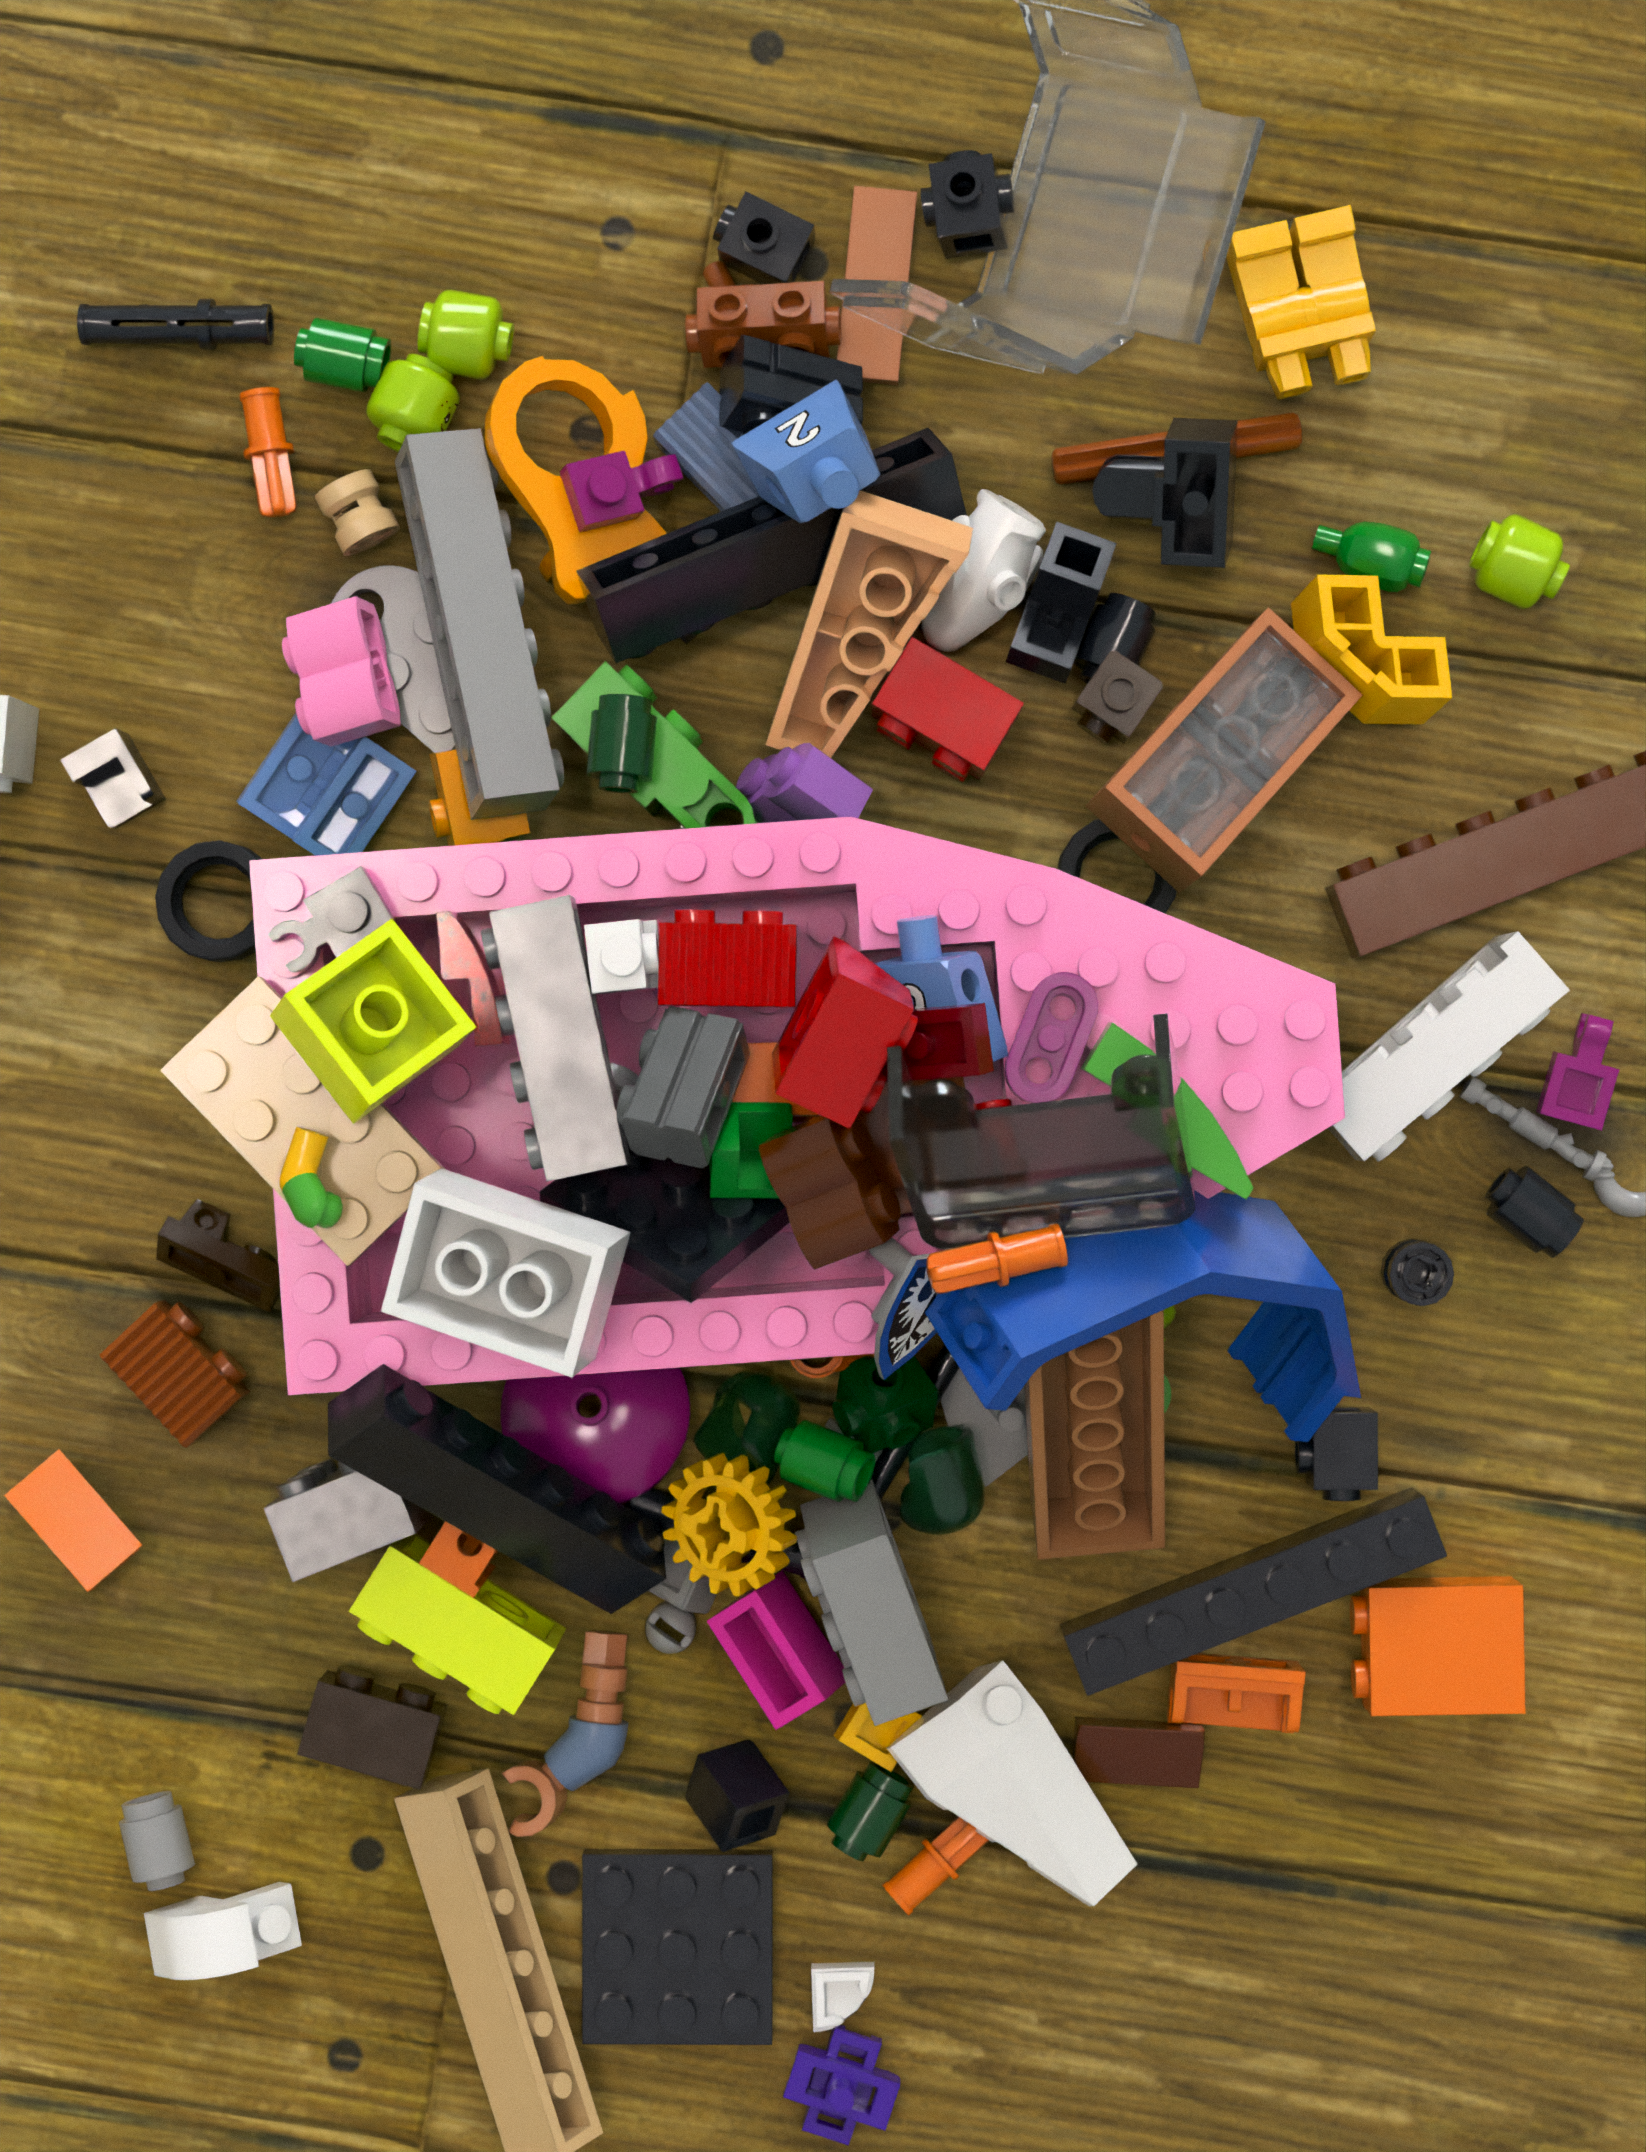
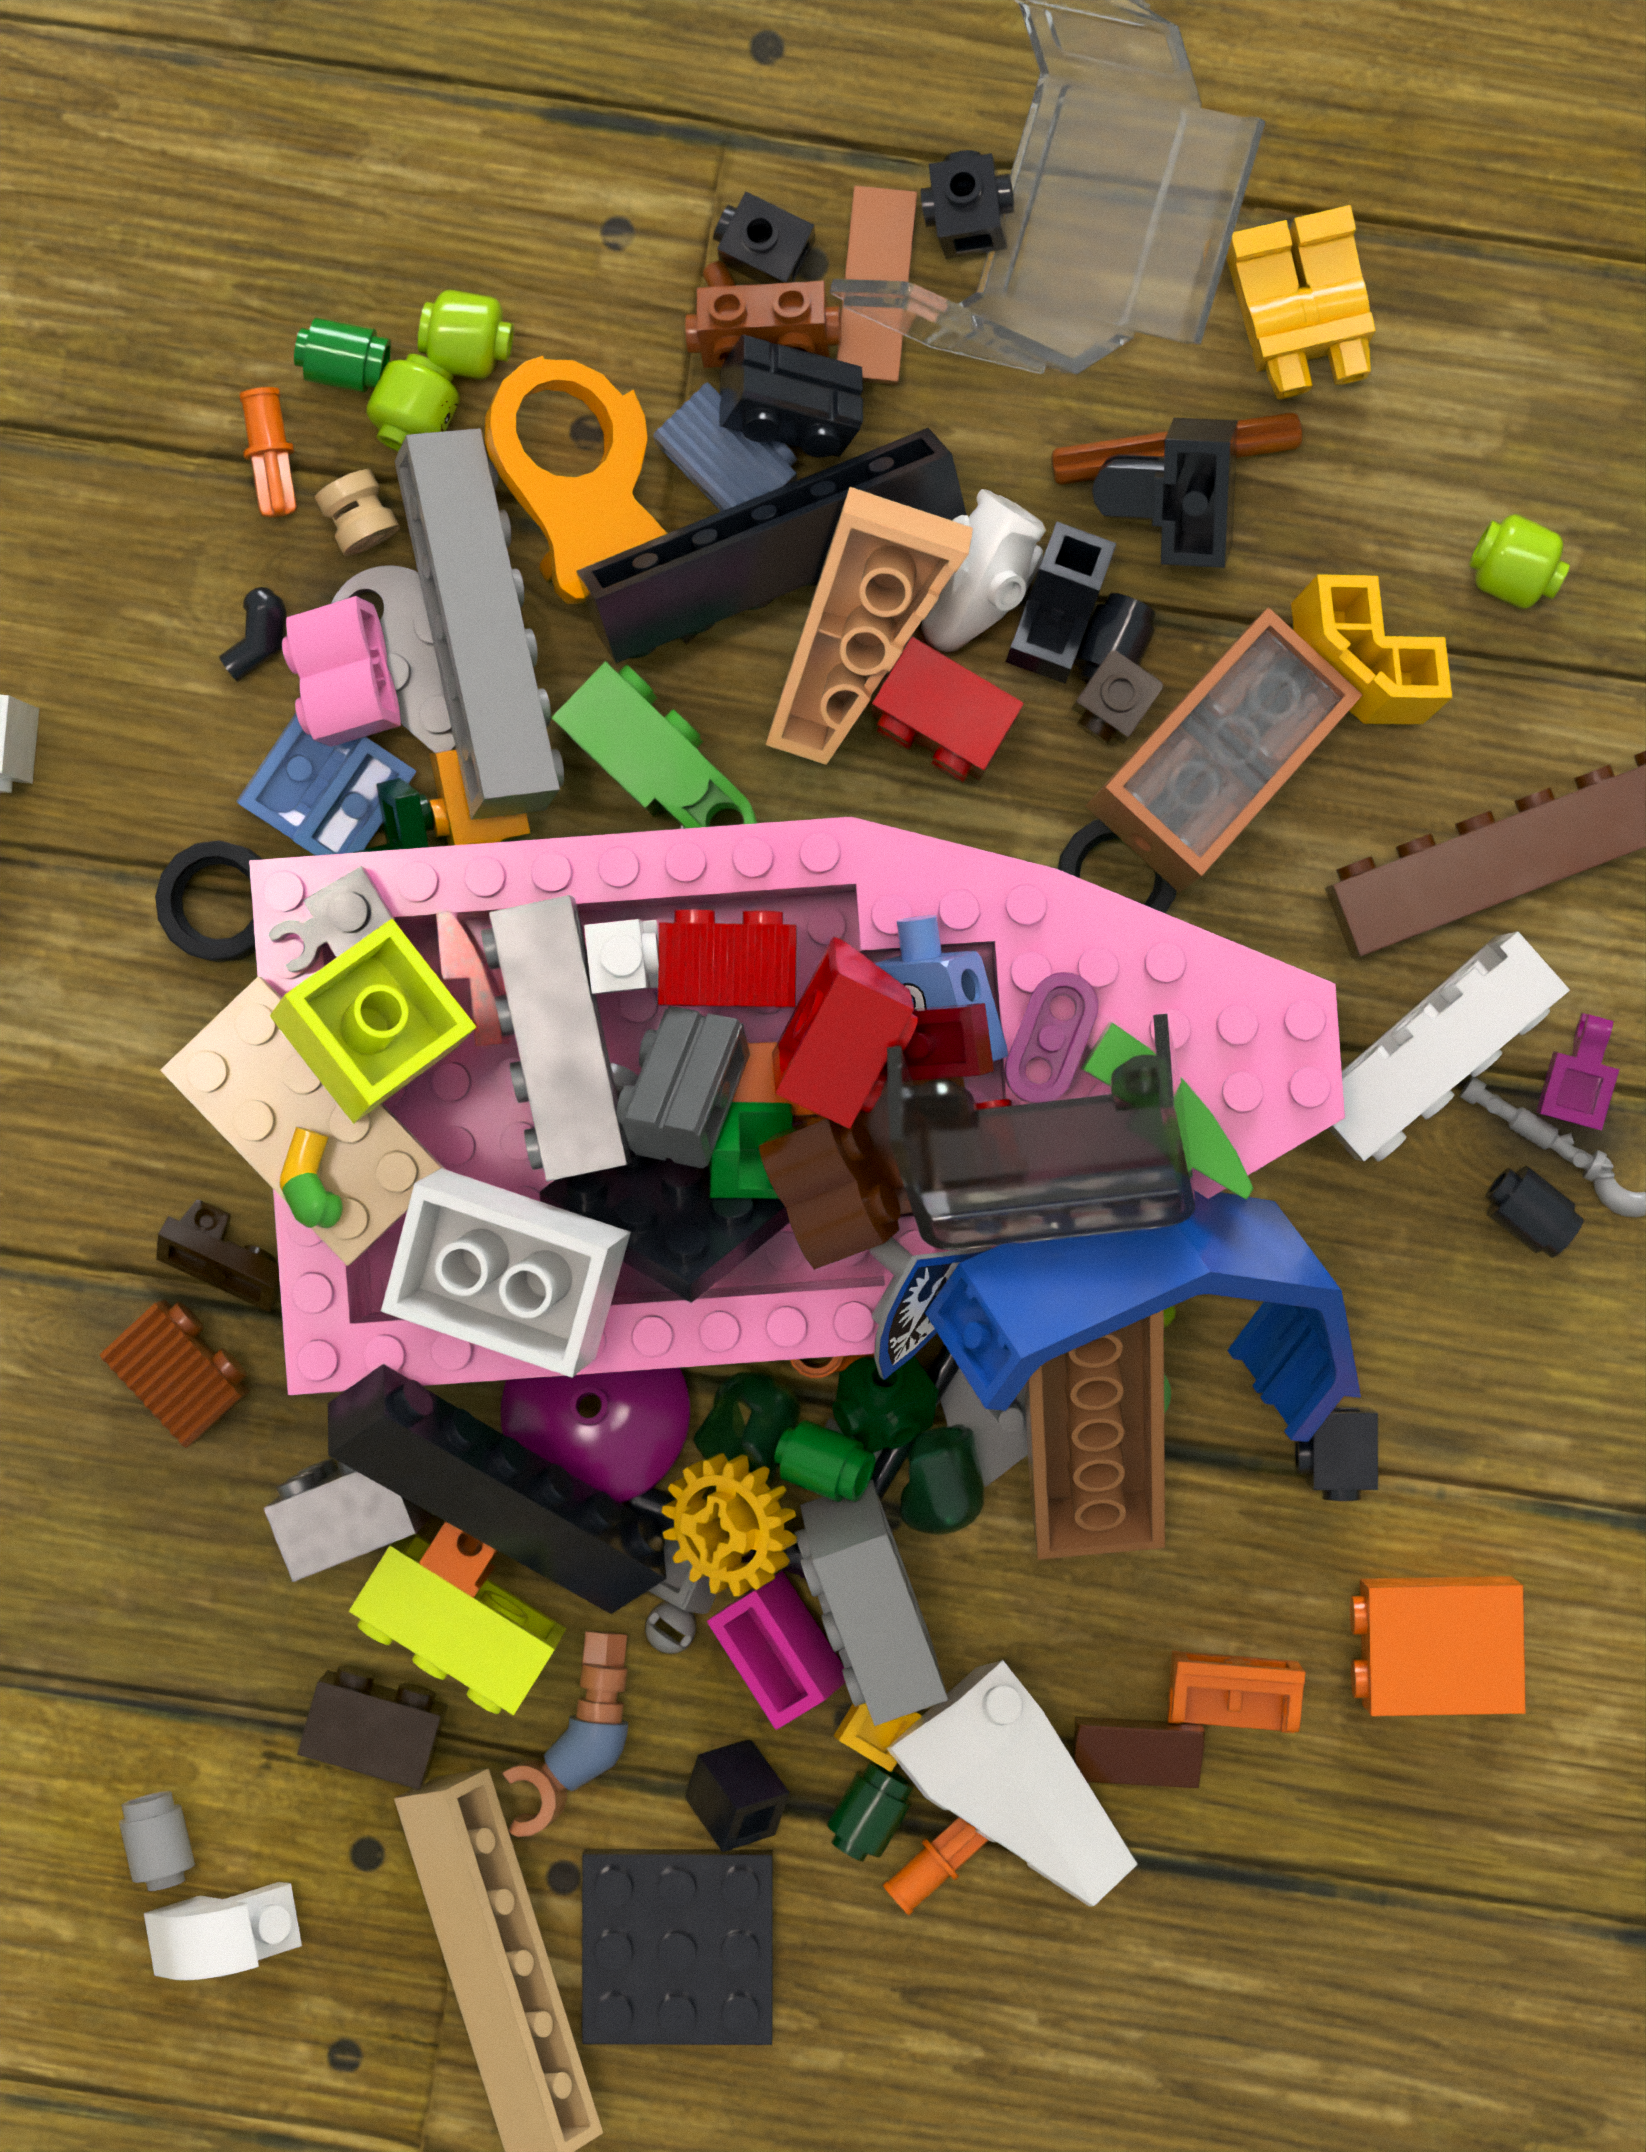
orange hinge [4,1449,143,1592] -> none
panel [61,728,166,828] -> none
black pin [77,299,274,350] -> none
magenta plate [560,450,684,532] -> none
dark green brick [586,694,657,793] -> none
medium blue torso [731,379,880,523] -> none
medium lavender brick [736,743,873,823] -> none
dark purple piece [783,2025,901,2146] -> none
white tile [811,1962,874,2032] -> none
orange axle [926,1224,1068,1294] -> none
black brick [1060,1487,1447,1696] -> none
green plant [1312,521,1432,592] -> none
black wheel [1381,1239,1454,1306] -> none
none -> black arm [219,587,287,682]
none -> dark green bracket [353,778,433,853]

